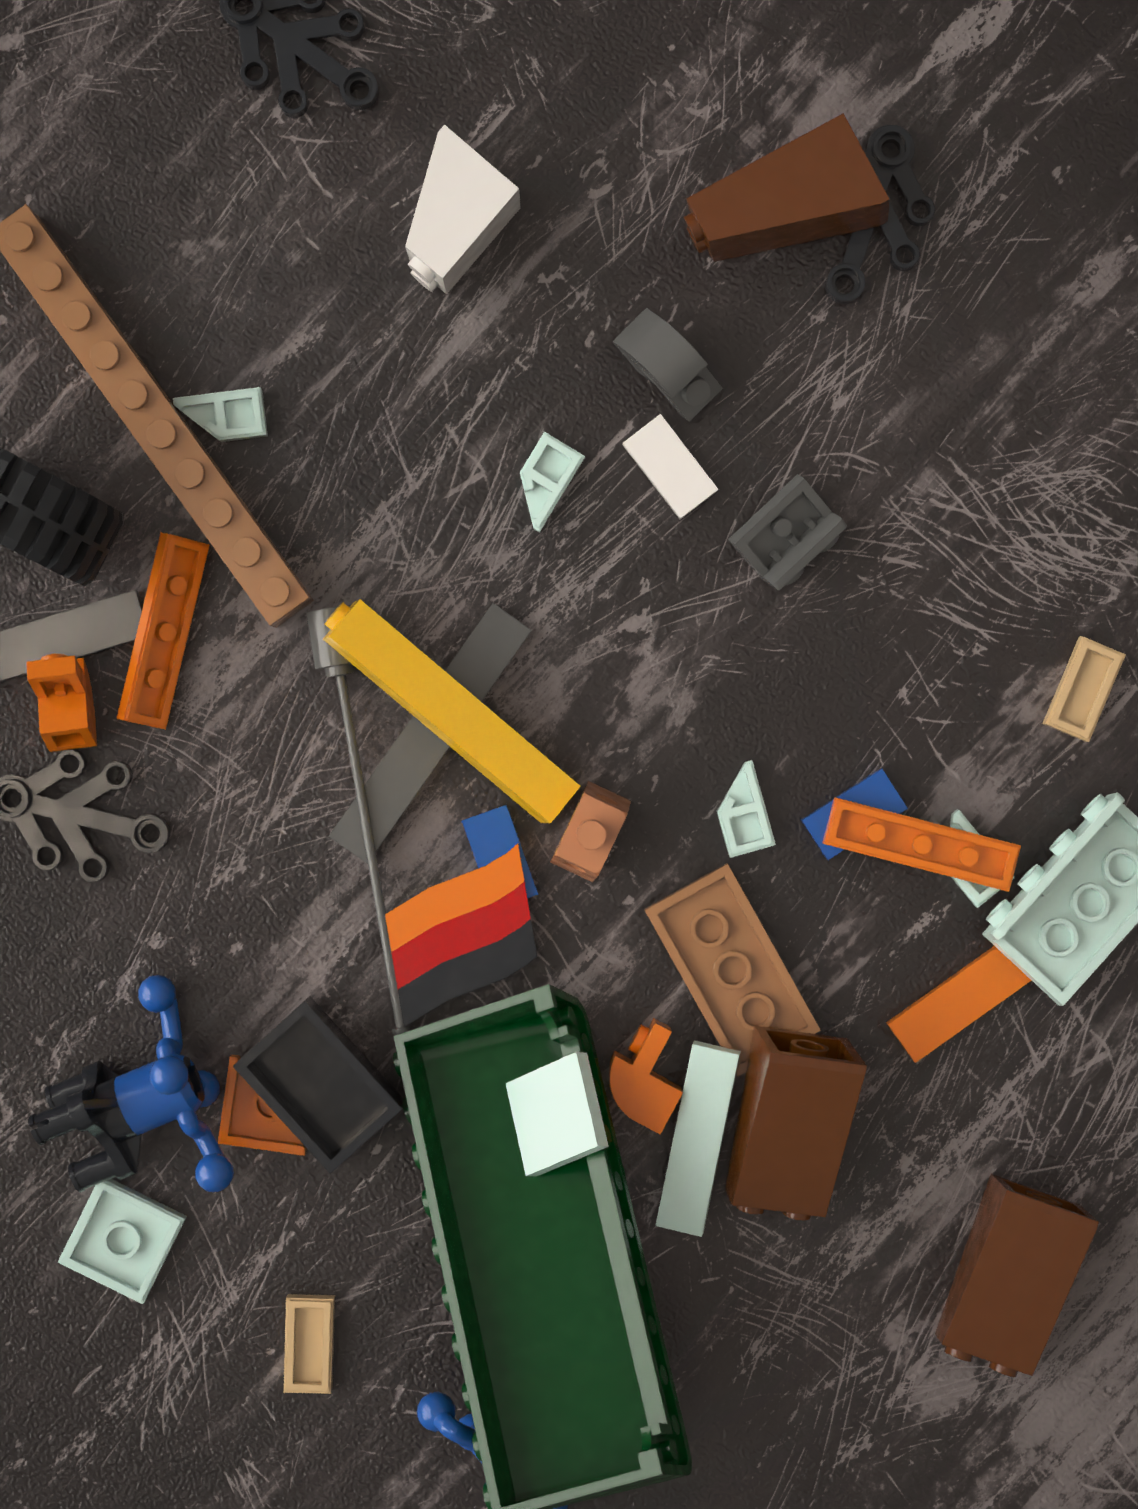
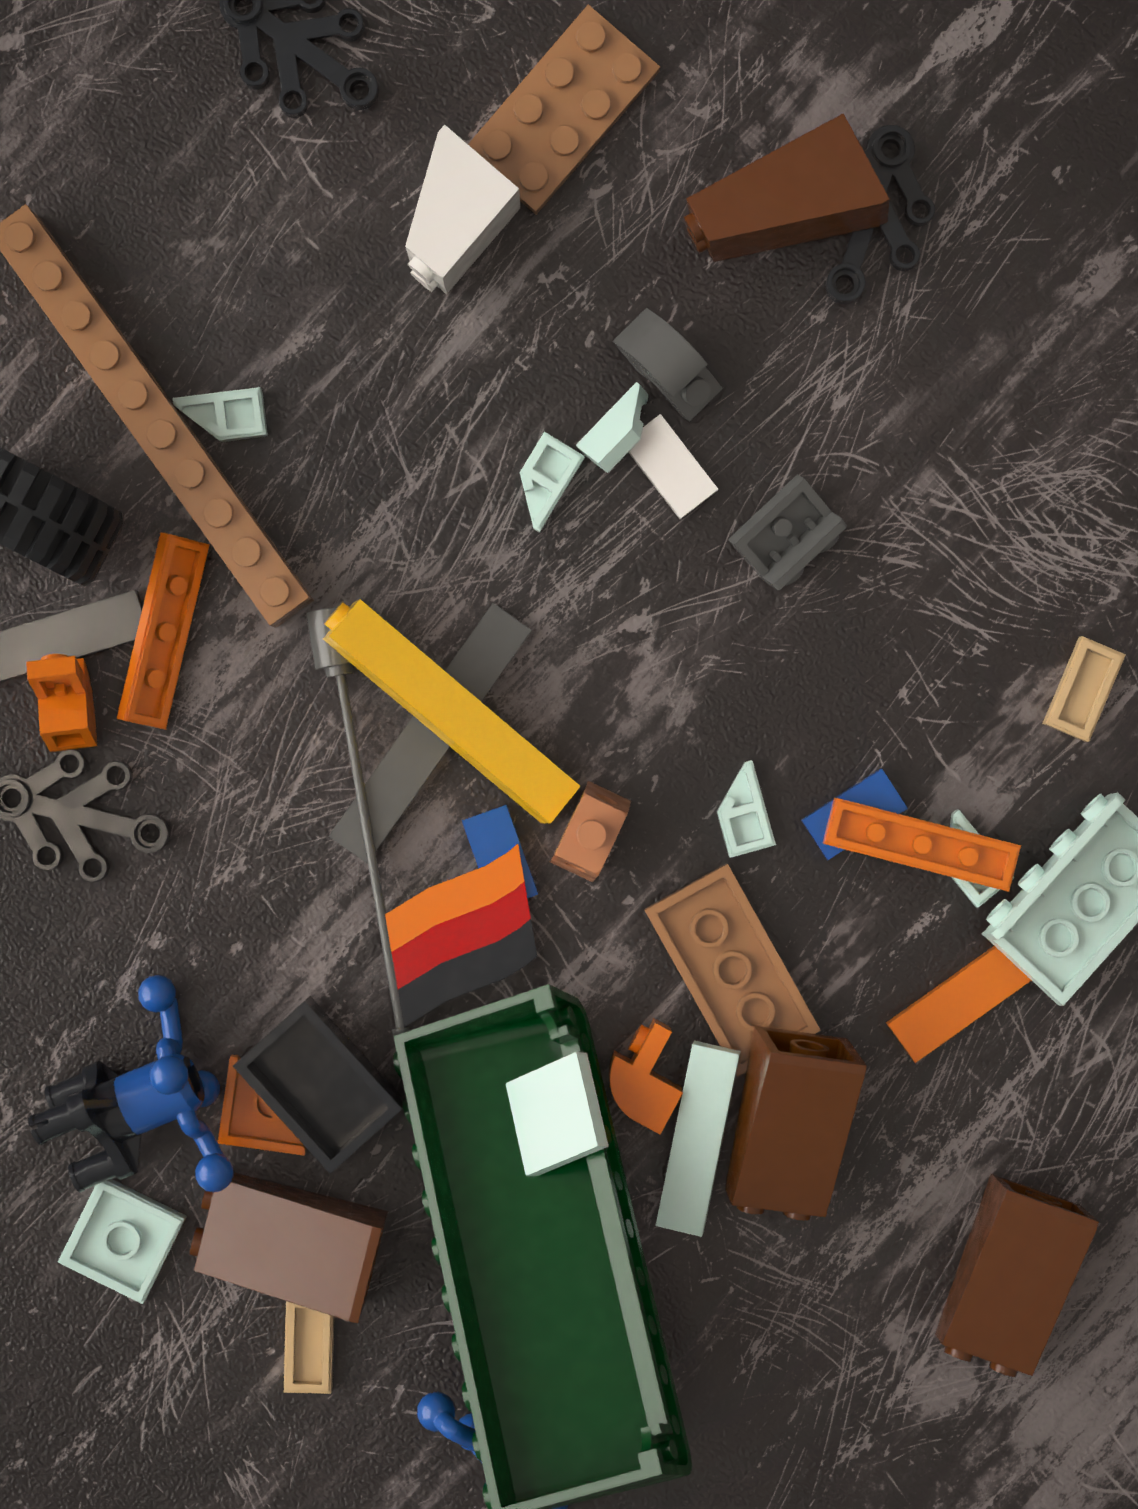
none -> slope [190,1173,388,1323]
none -> medium nougat plate [468,4,660,215]
none -> light aqua tile [576,382,649,473]

